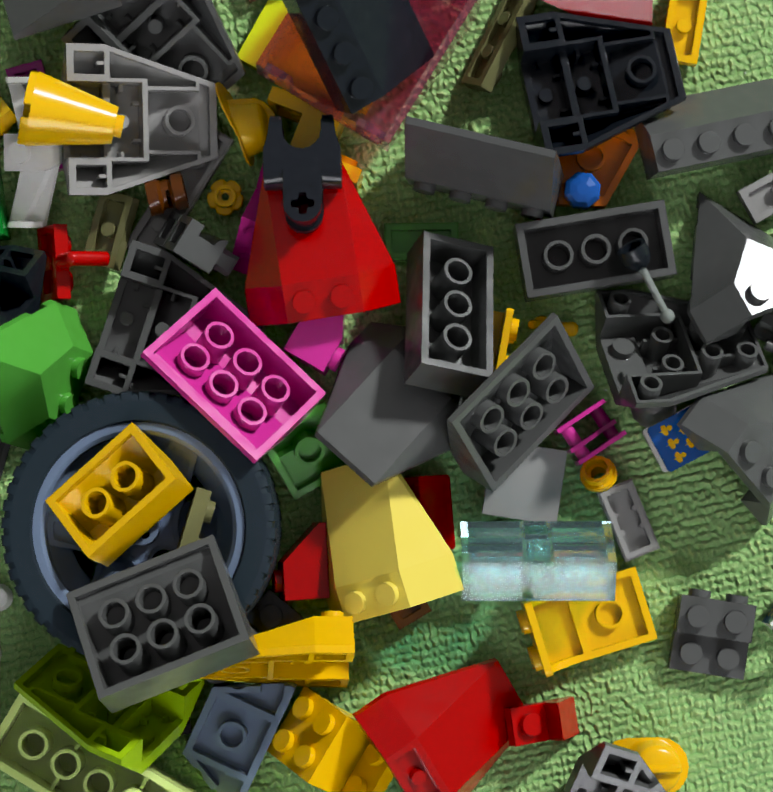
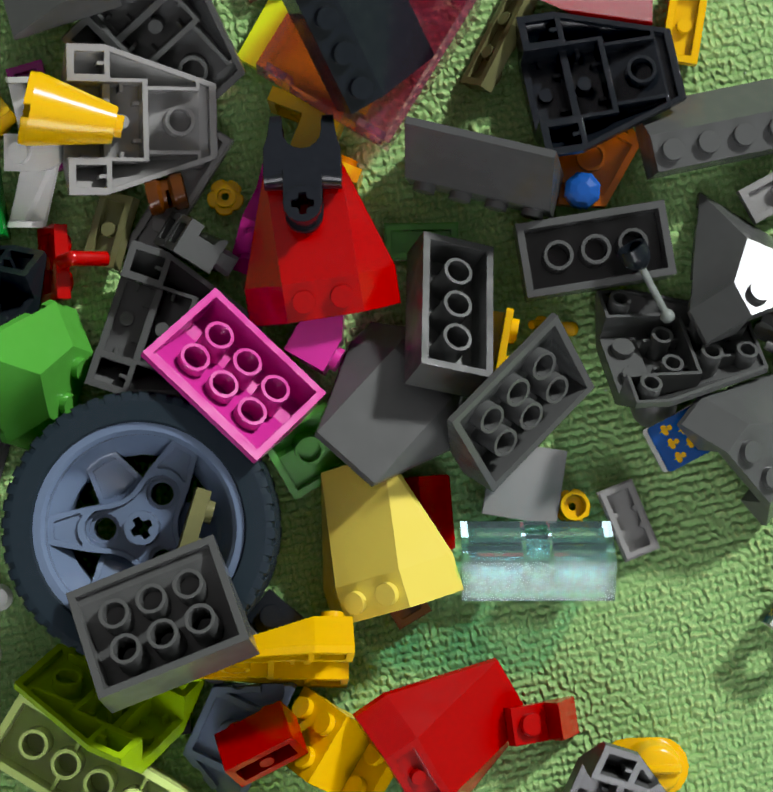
yellow slope [45,422,194,567] -> none
yellow piece [215,82,276,166] -> none
red slope [272,522,330,601] -> none
yellow bracket [516,566,658,678] -> none
dark pink piece [553,398,627,466] -> none
yellow plate [580,456,618,492] -> none
dark grey plate [667,588,757,680] -> none
none -> red brick [214,700,308,787]
none -> yellow plate [558,488,591,525]

